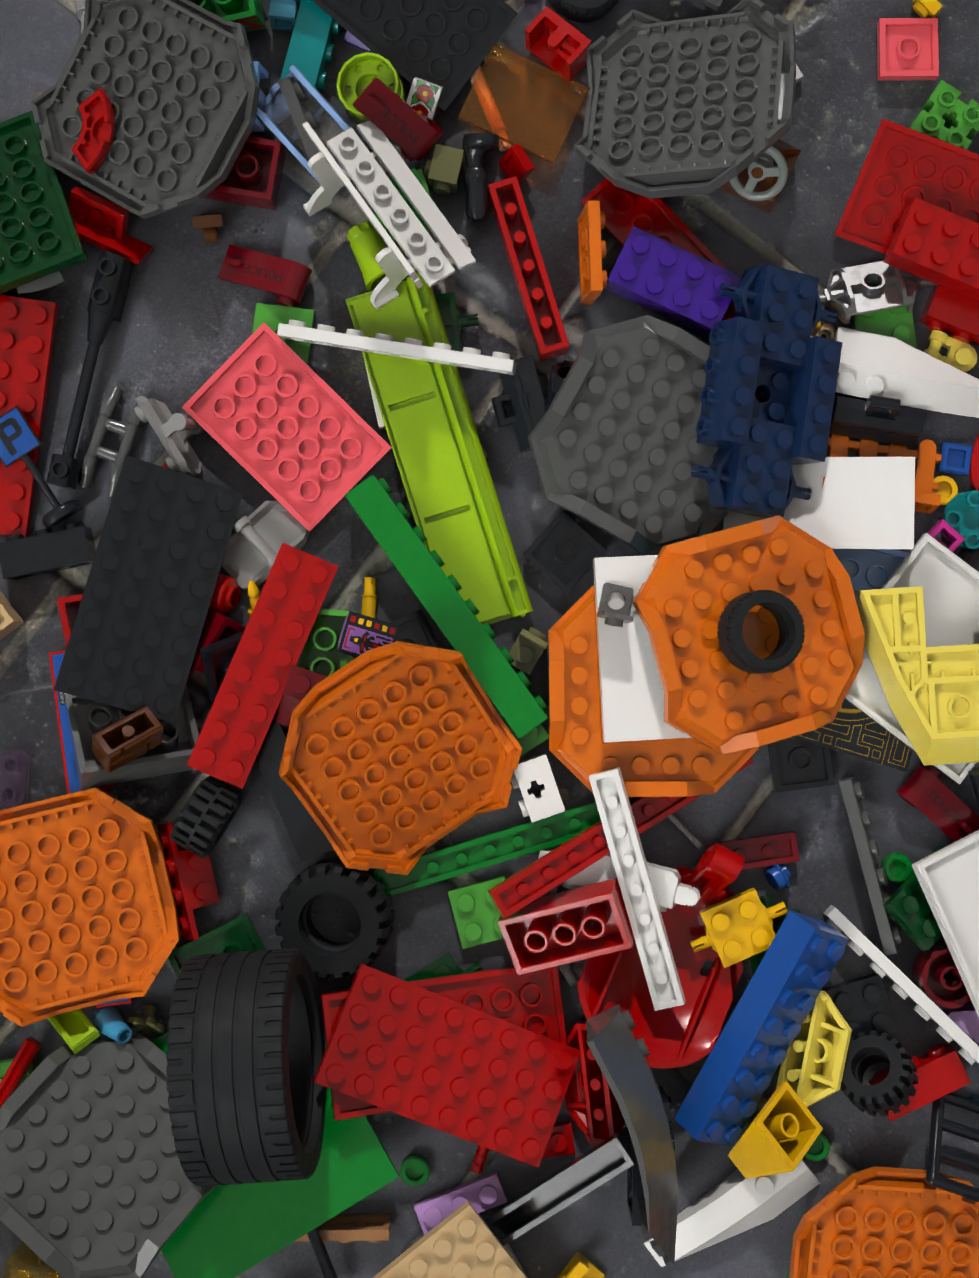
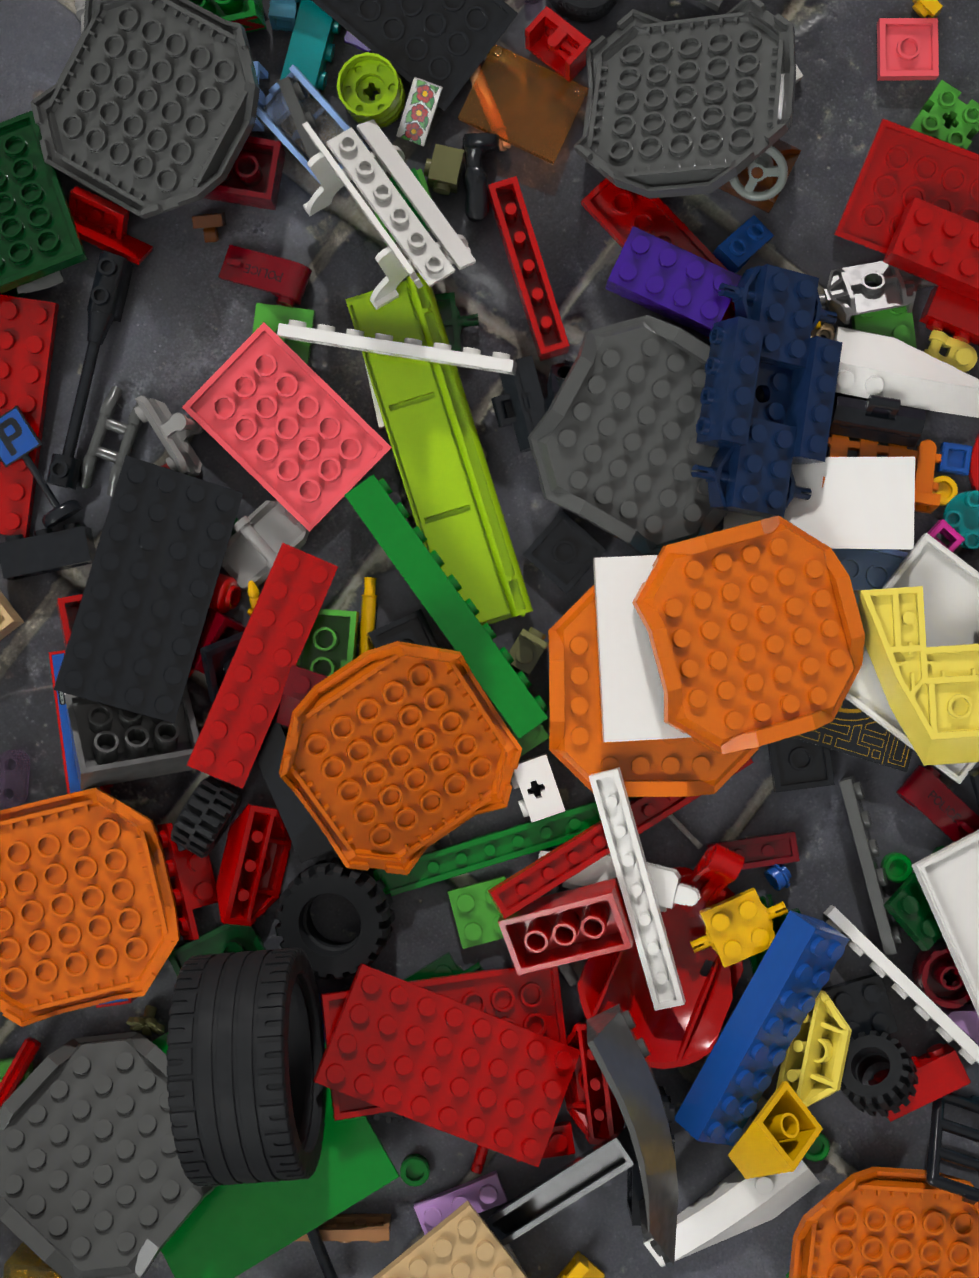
lime tile [47,1009,100,1054] -> none
red tile [71,87,115,175] -> none
reddish brown brick [92,706,163,773] -> none
dark azure cone [92,1006,132,1044] -> none
piece [338,611,400,657] -> none
lime plant [347,221,387,291] -> none
dark red door [353,76,444,162] -> none
red plate [498,143,535,185] -> none
orange plate [577,201,607,305] -> none
flat silver bracket [597,583,634,627] -> none
black tyre [717,590,805,674] -> none
none -> red wedge [216,804,292,926]
none -> blue plate [712,215,774,273]

